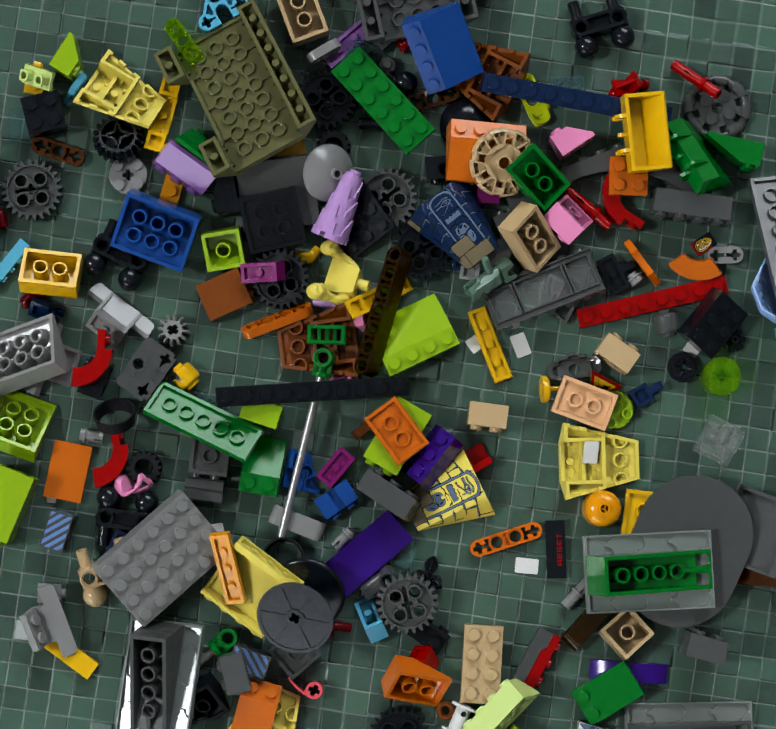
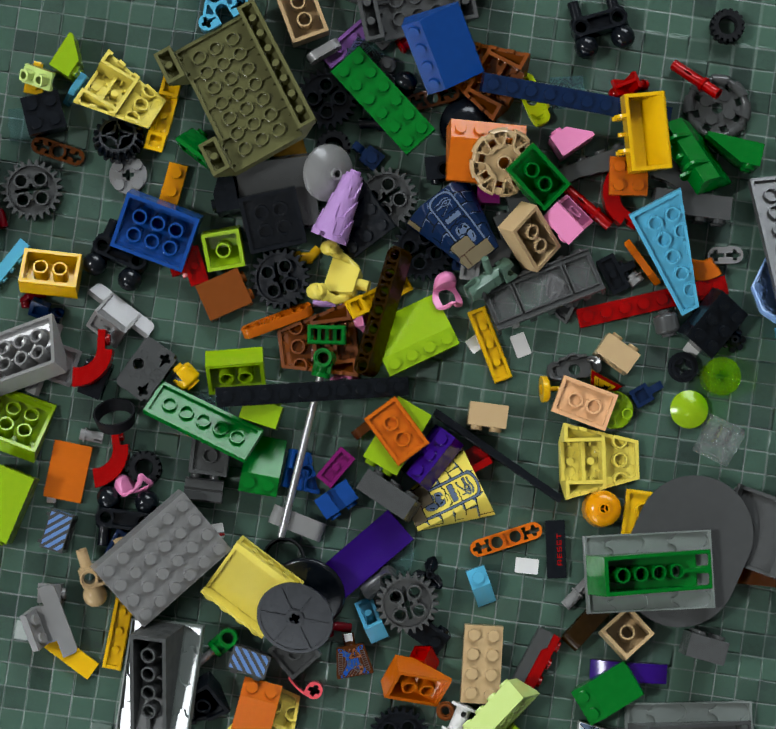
medium lavender slope [152,140,215,197] -> none
light grey gear [157,314,190,347] -> none
clear neon green beam [164,18,203,65] -> none
light orange plate [209,531,246,605] -> none
dark grey brick [216,649,252,696] -> none
magenta panel [240,261,286,283] -> none
light grey pin [331,527,355,551] -> none
white sticker [582,441,599,464] -> none
sticker [690,232,717,256] -> none
none -> yellow tile [102,597,132,671]
none -> red hinge [170,245,209,287]
none -> lime slope [205,347,266,395]
none -> torso [336,632,374,679]
none -> dark blue plate [351,141,385,172]
none -> bright pink piece [432,271,463,310]
none -> black tile [432,409,563,503]
none -> medium azure slope [465,565,496,607]
none -> medium azure wing [628,187,699,316]
none -> lime dish [670,390,708,429]
none -> black tyre [709,8,745,45]

